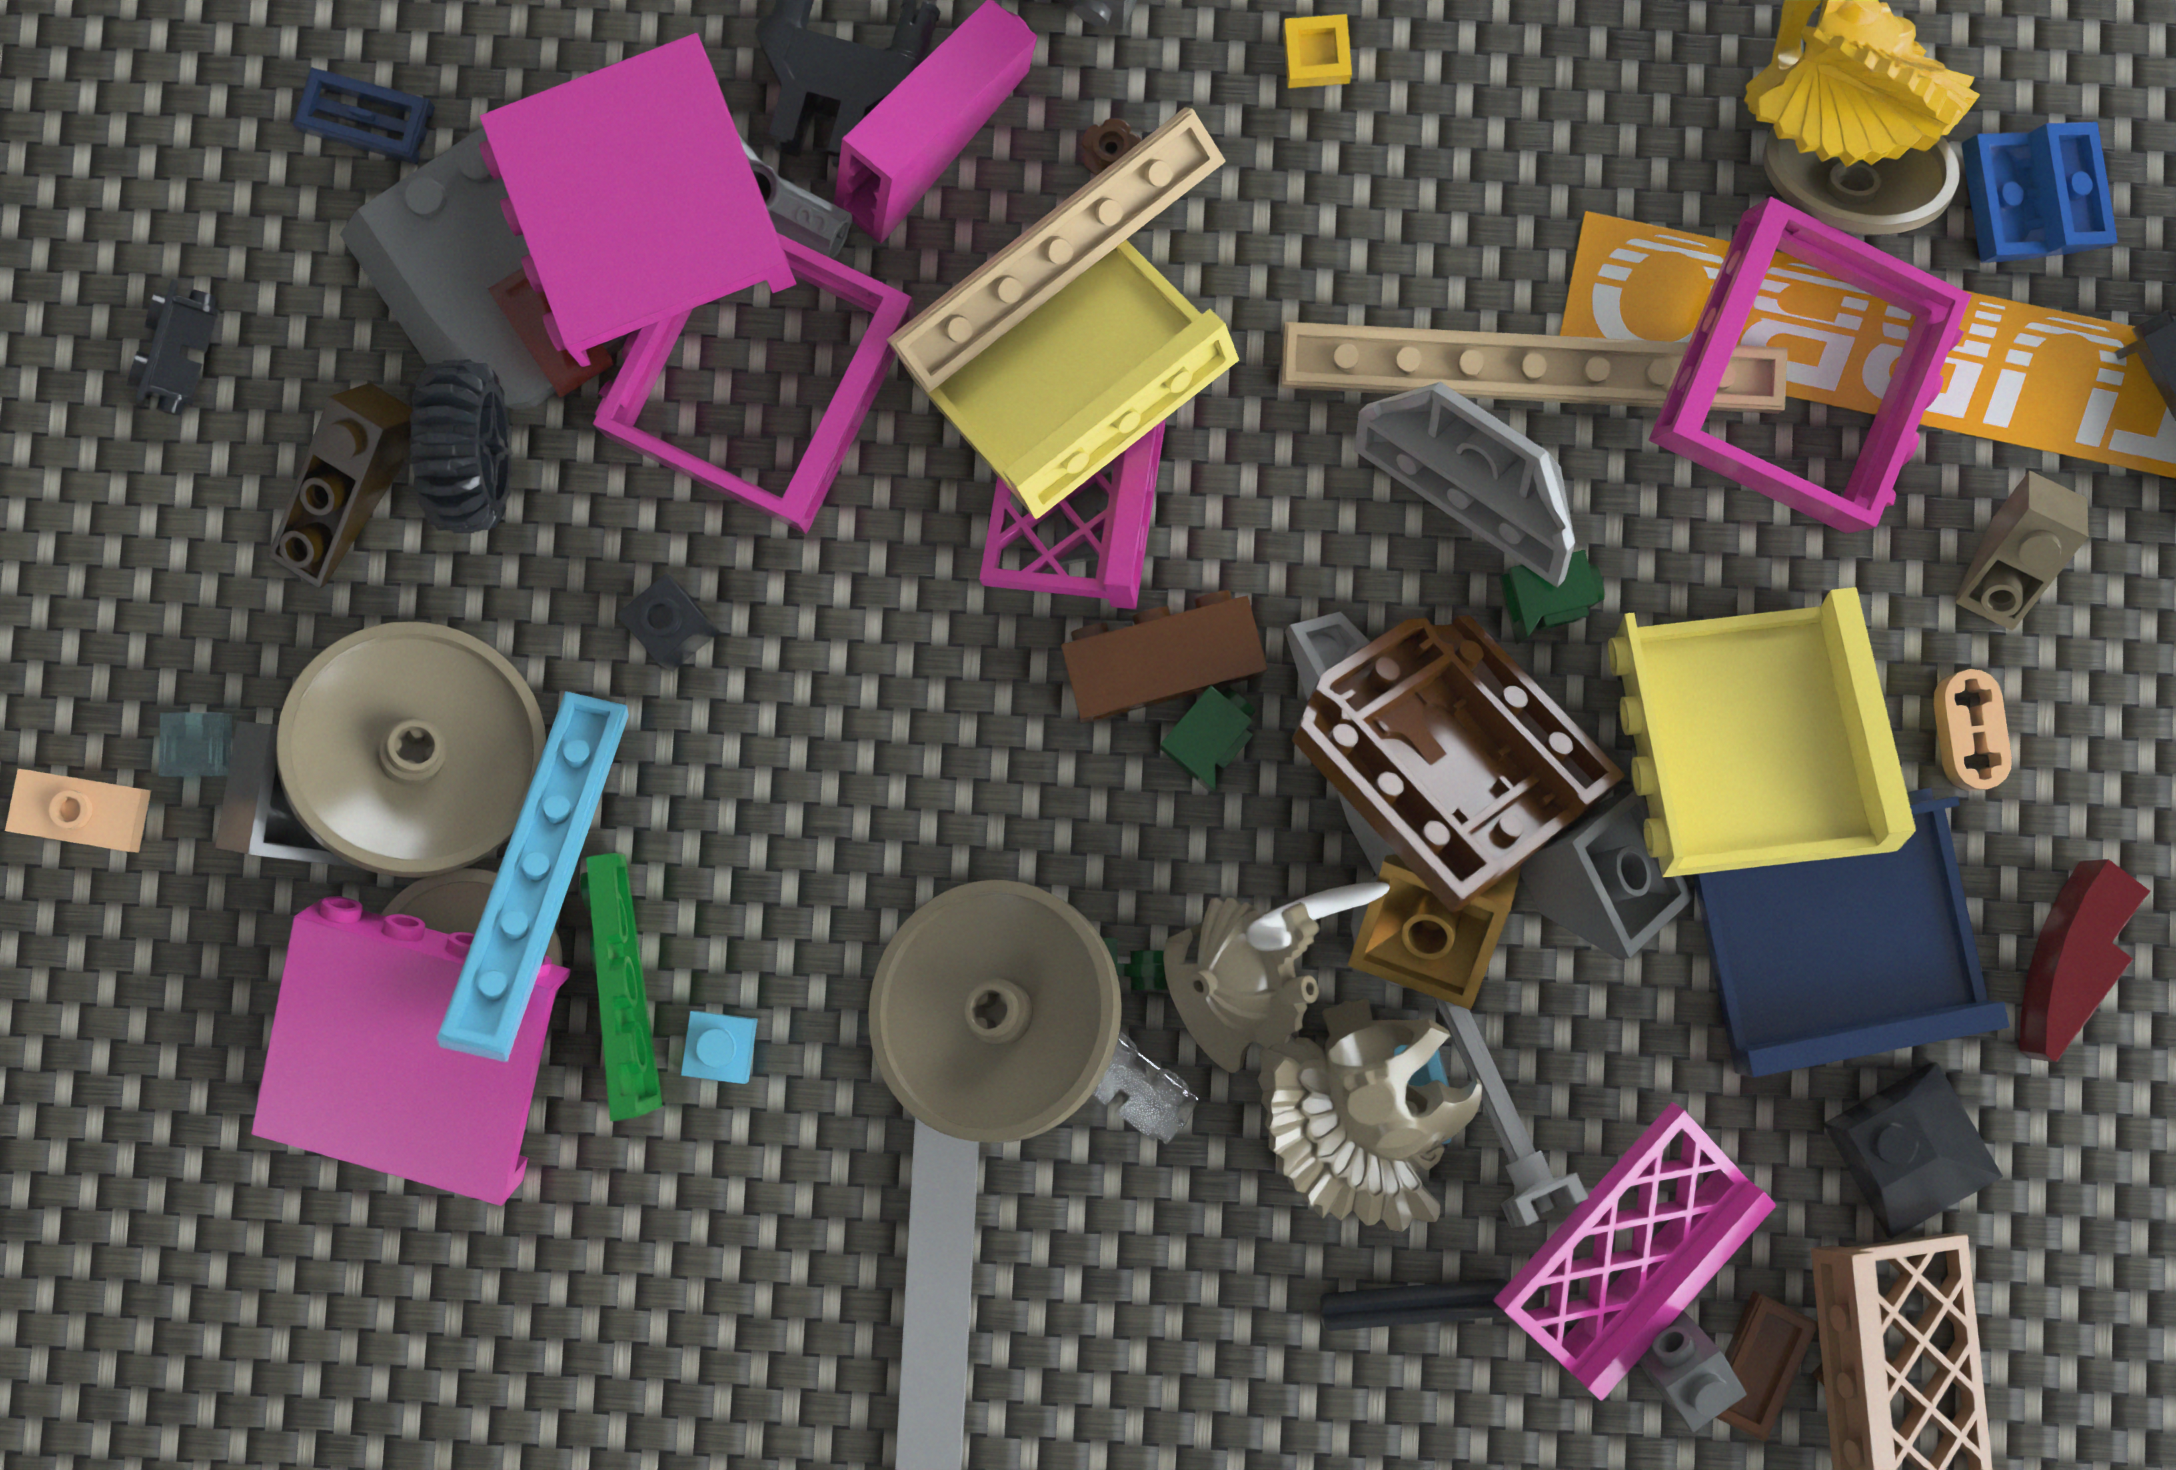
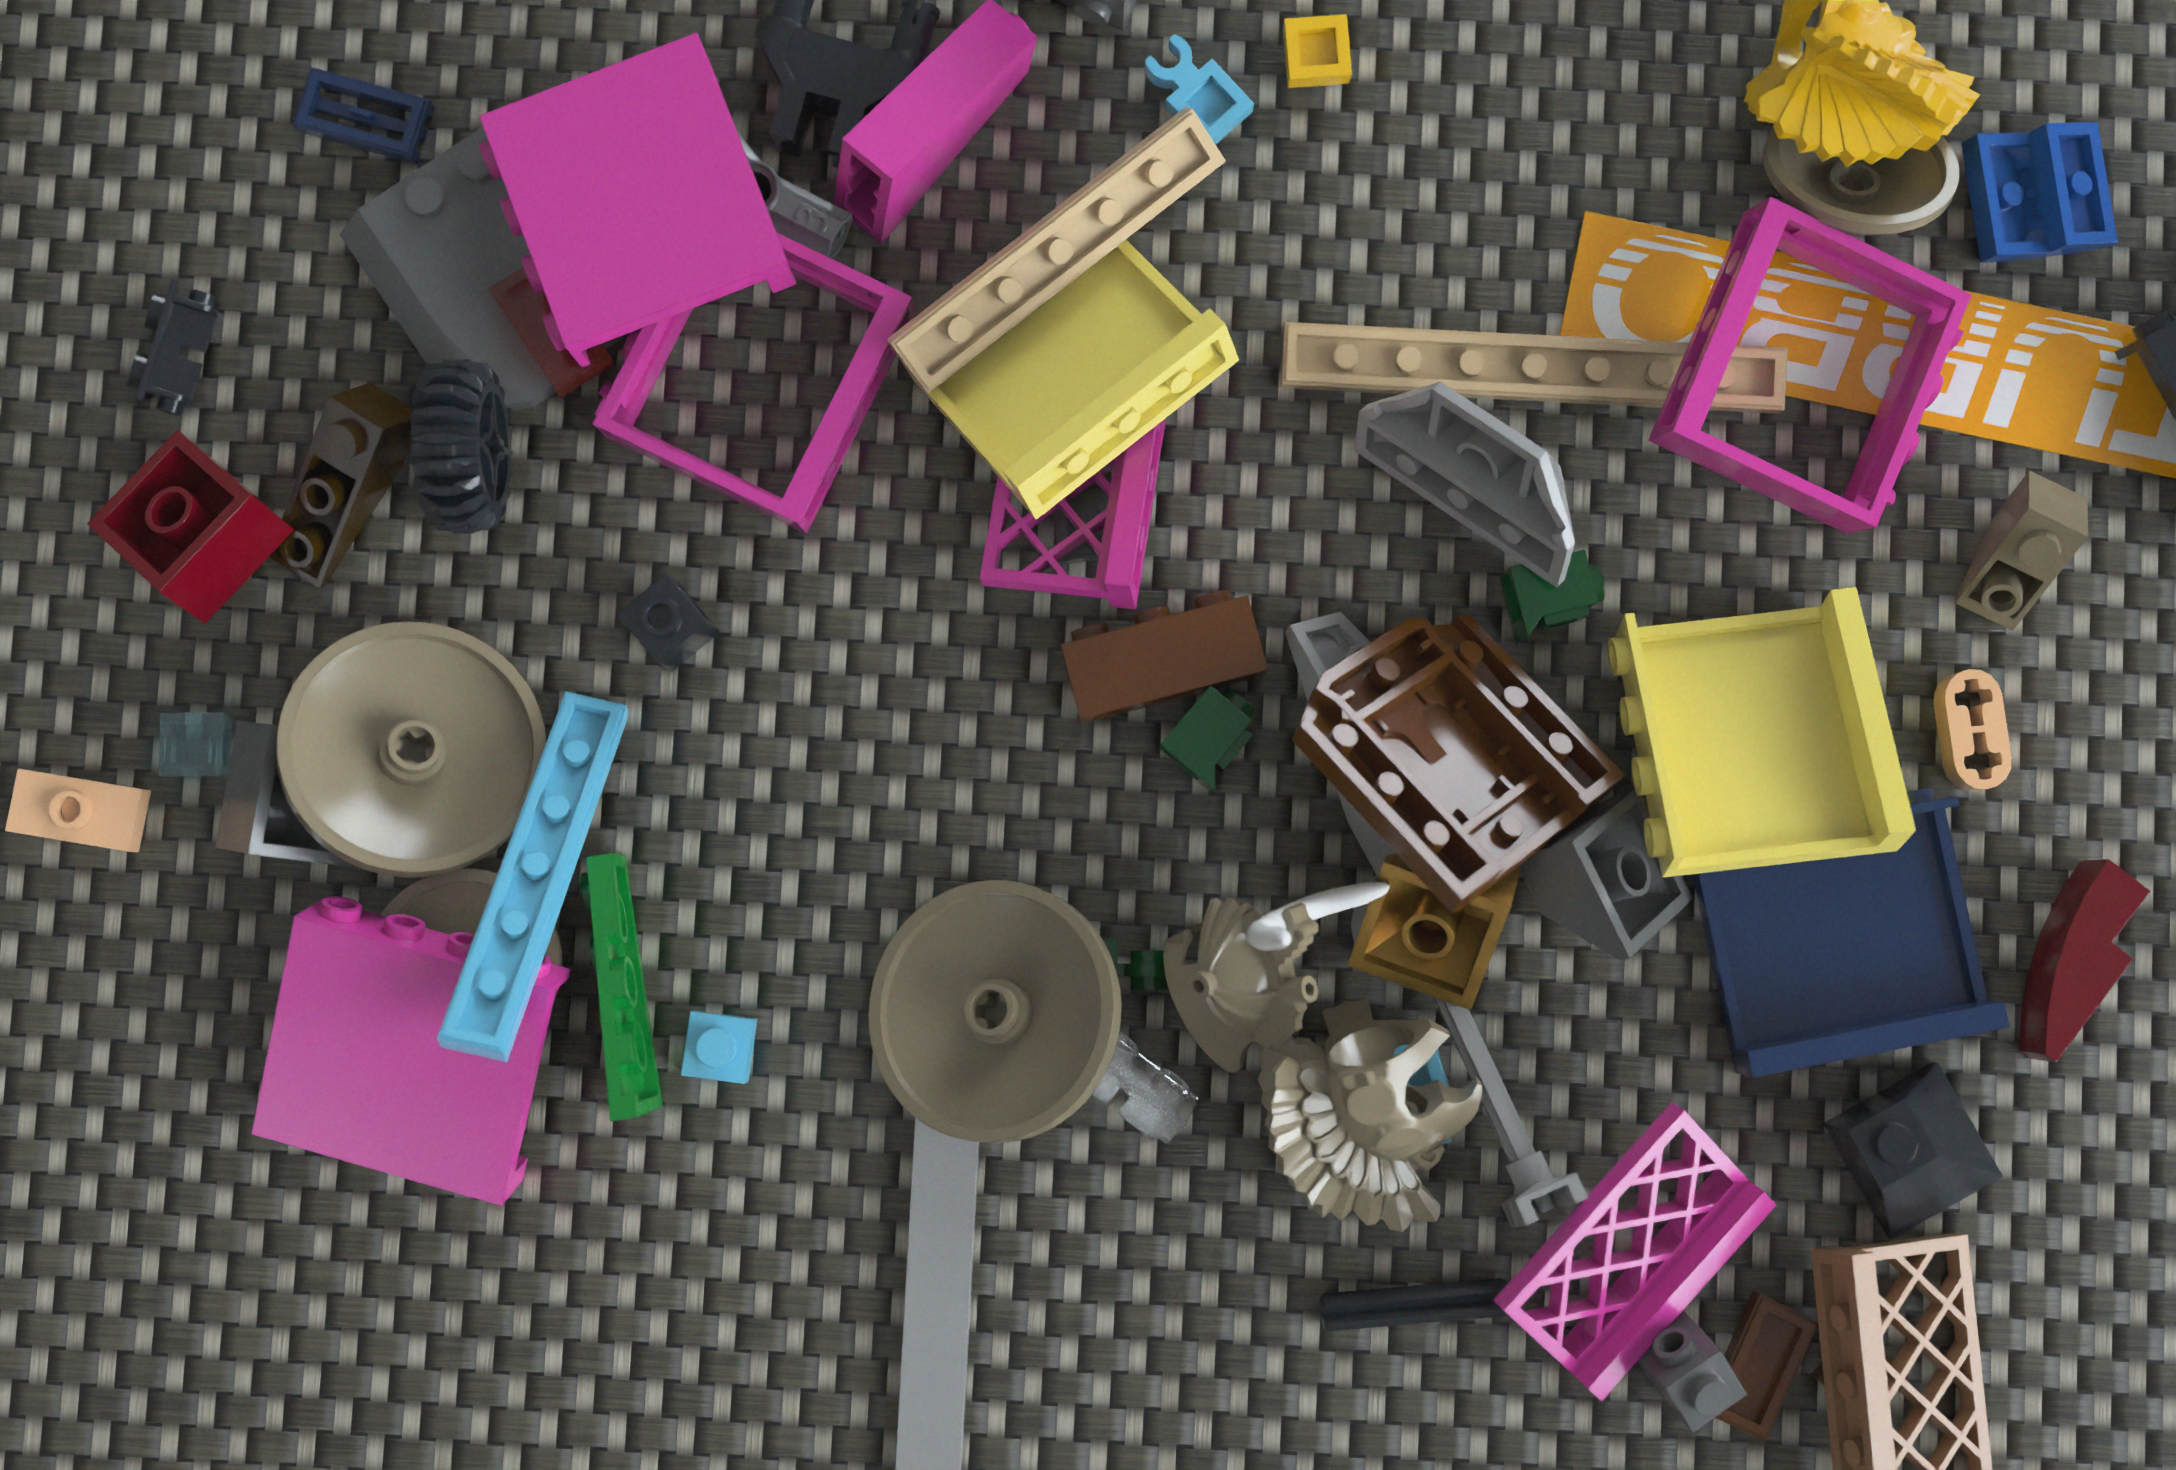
reddish brown plate [1081,118,1141,176] -> none
none -> dark red brick [87,429,294,624]
none -> medium azure plate [1145,34,1254,145]

